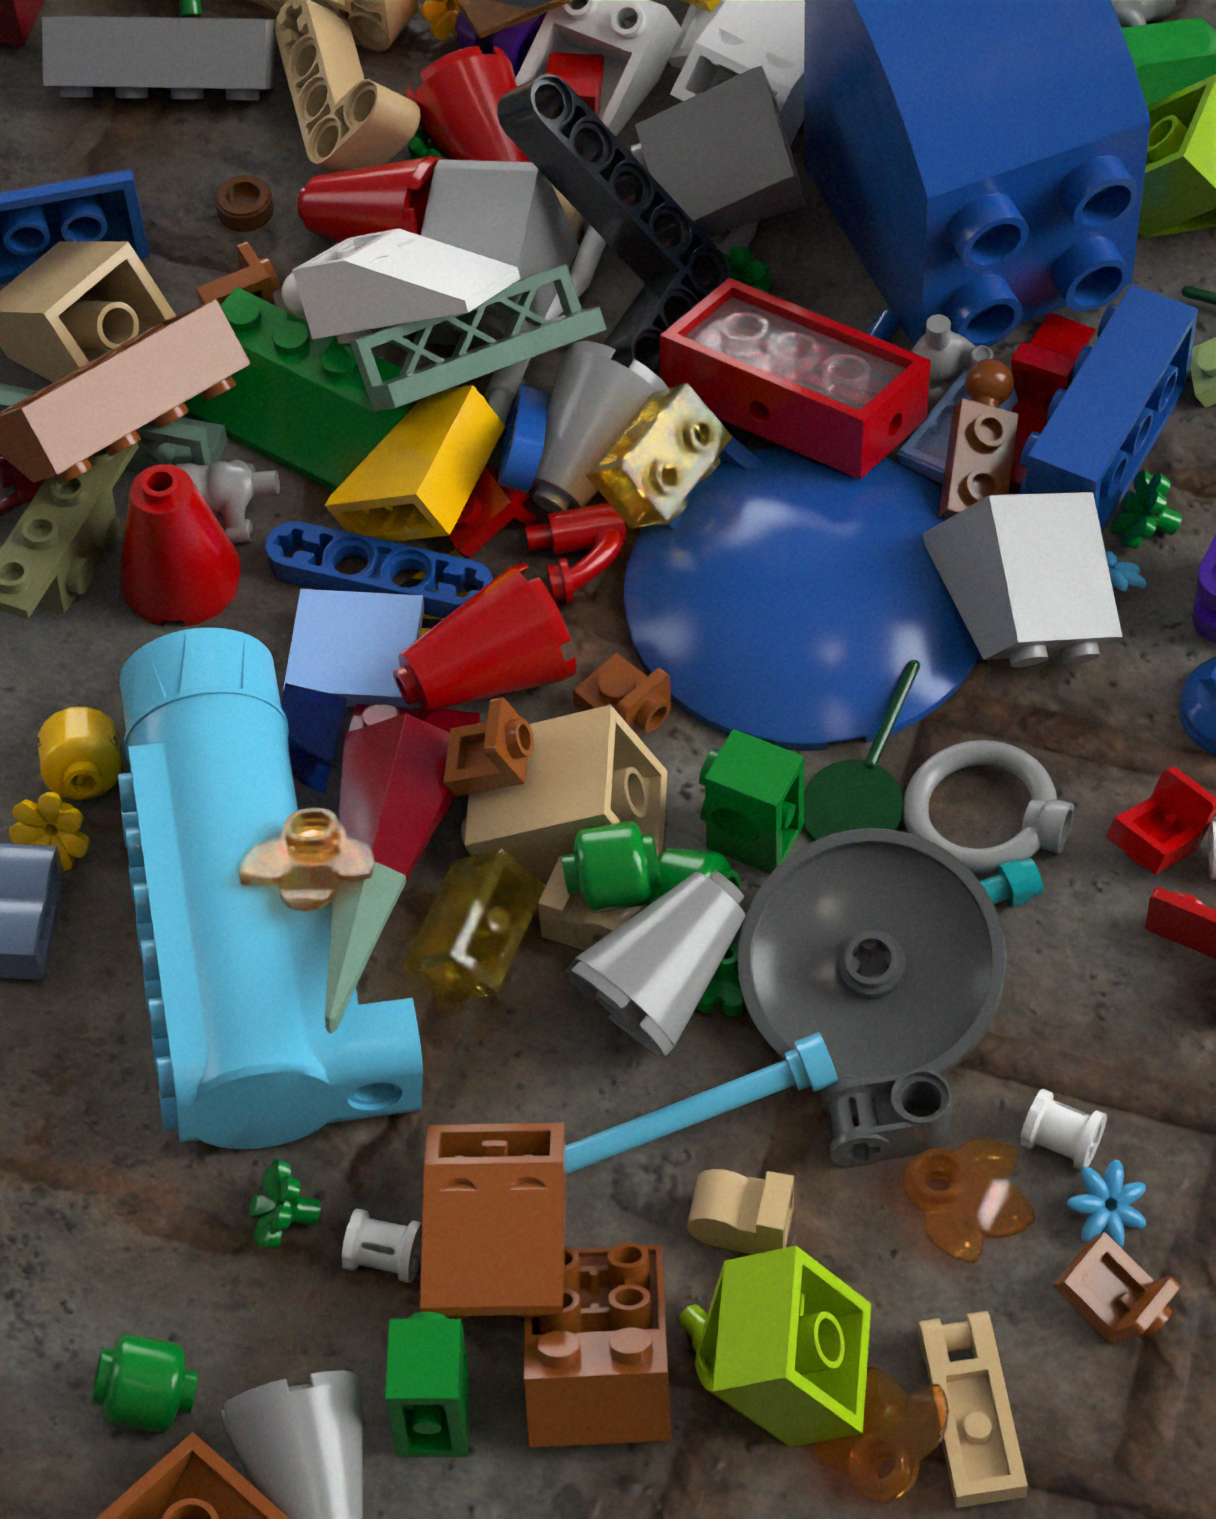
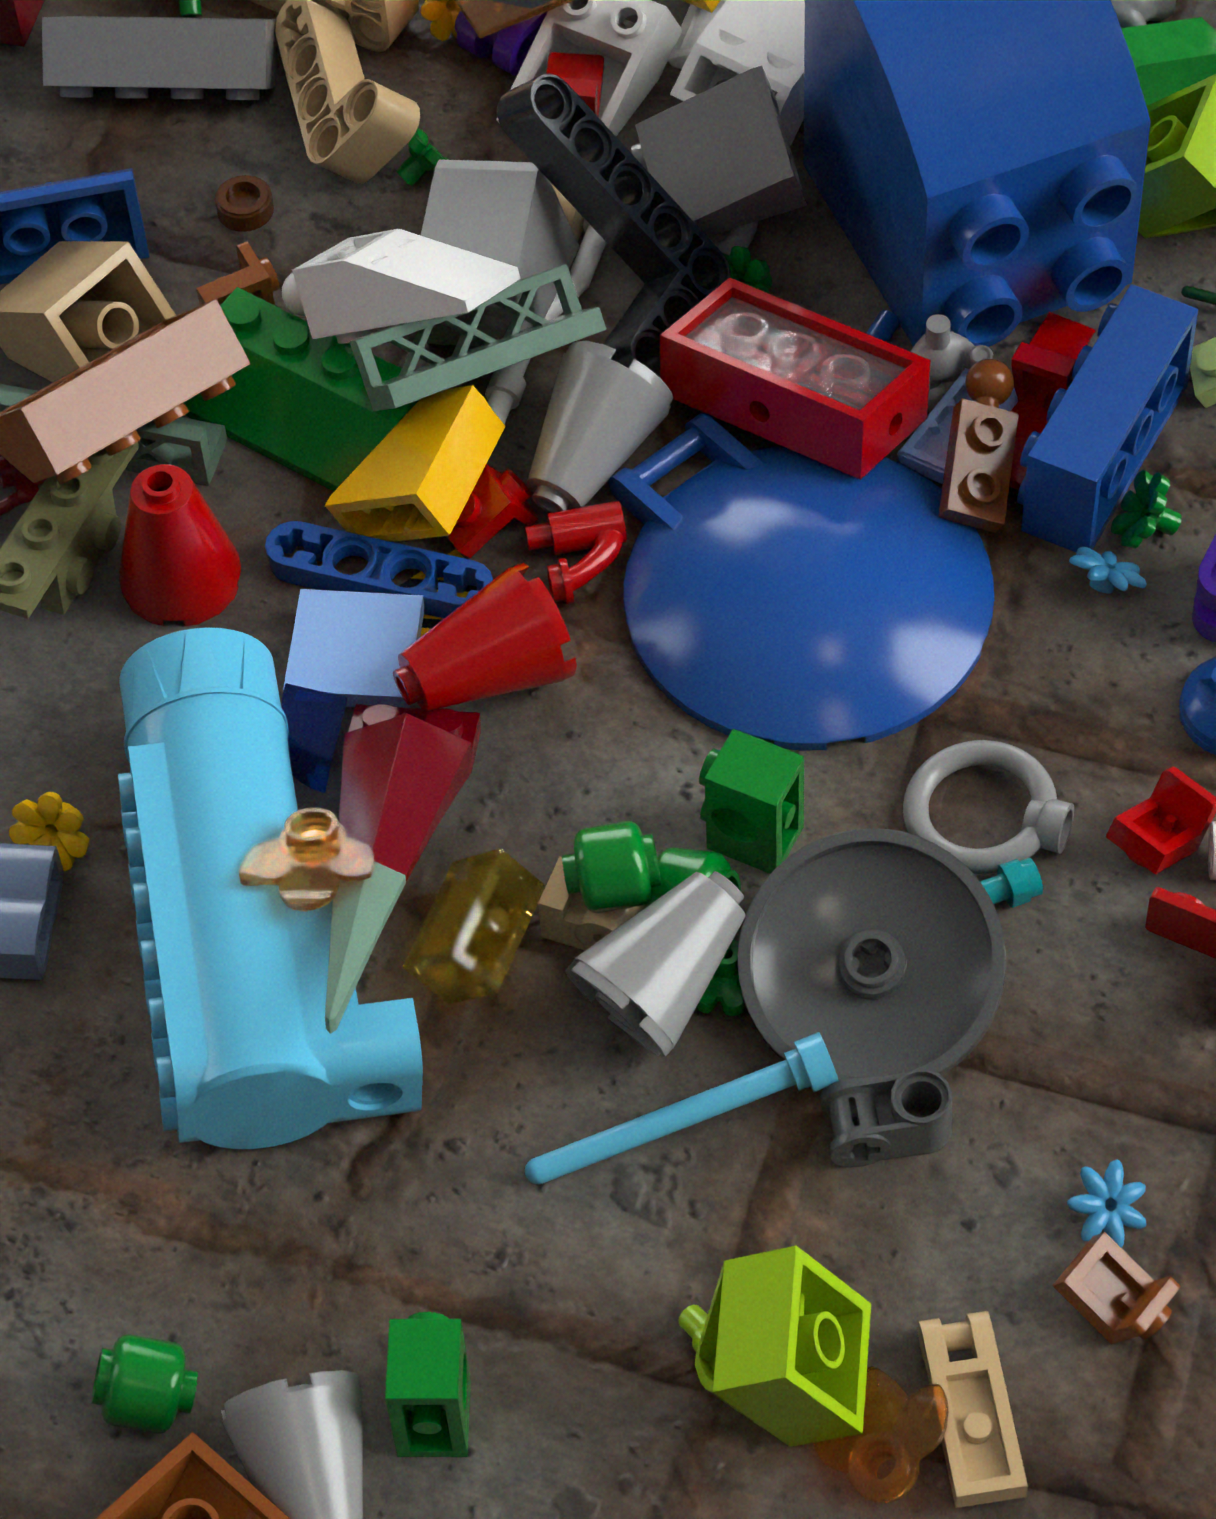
yellow head [37,707,122,800] -> none
light grey piece [176,459,280,544] -> none
green plant [249,1158,321,1249] -> none
red cone [297,156,445,243] -> none
white bush [342,1208,422,1283] -> none
red cone [405,46,531,162] -> none
dark orange slope [420,1122,568,1319] -> none
dark orange bracket [444,697,534,796] -> none
tan slope [461,705,667,879] -> none
blue beam [497,383,549,494] -> none
dark orange slope [524,1243,672,1448] -> none
dark orange bracket [573,652,671,737] -> none
clear yellow brick [585,383,733,529] -> none
tan leg [686,1169,794,1255] -> none
dark green piece [804,660,920,841] -> none
clear orange plate [904,1137,1036,1263] -> none
slope [922,492,1123,667] -> none
white bush [1020,1089,1107,1170] -> none

